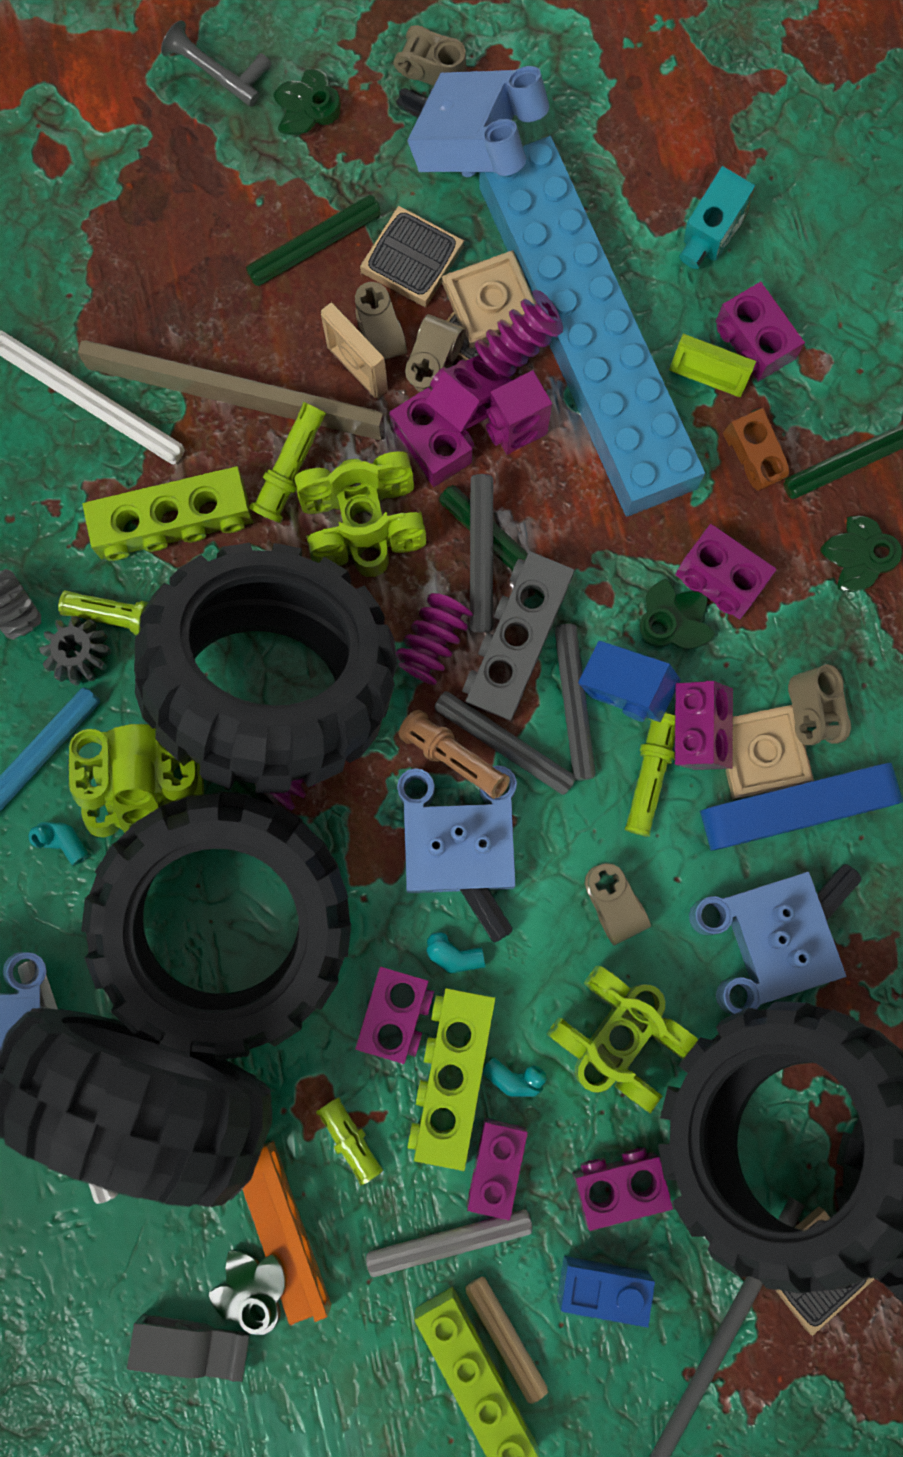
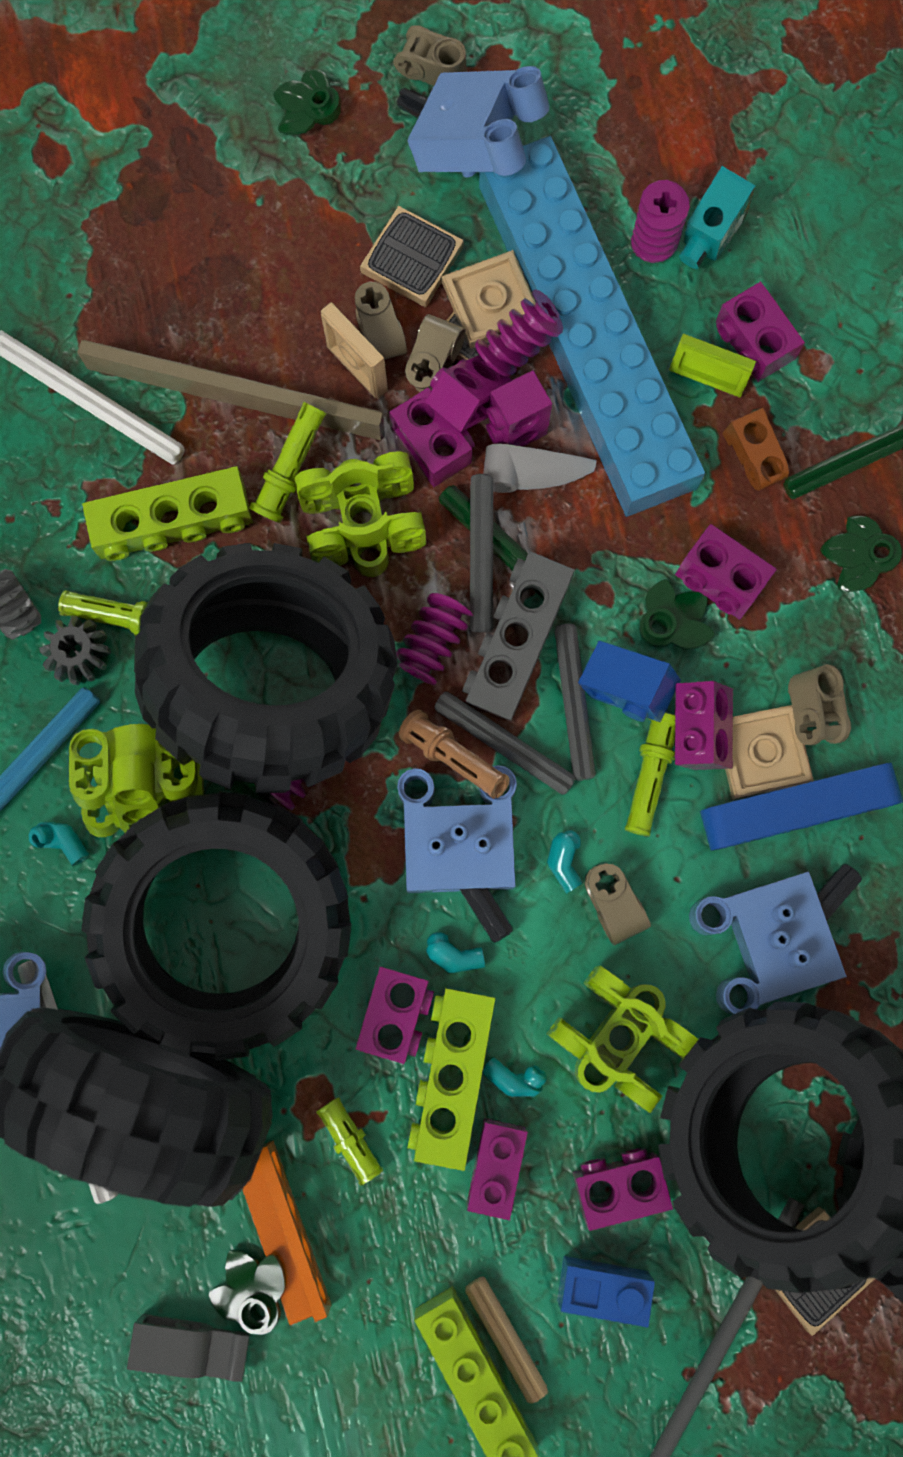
dark grey piece [161,20,271,107] -> none
dark green axle [246,195,381,286] -> none
light grey axle [366,1210,533,1277] -> none
none -> light grey piece [483,444,596,493]
none -> teal arm [547,830,583,894]
none -> magenta piece [631,180,690,263]

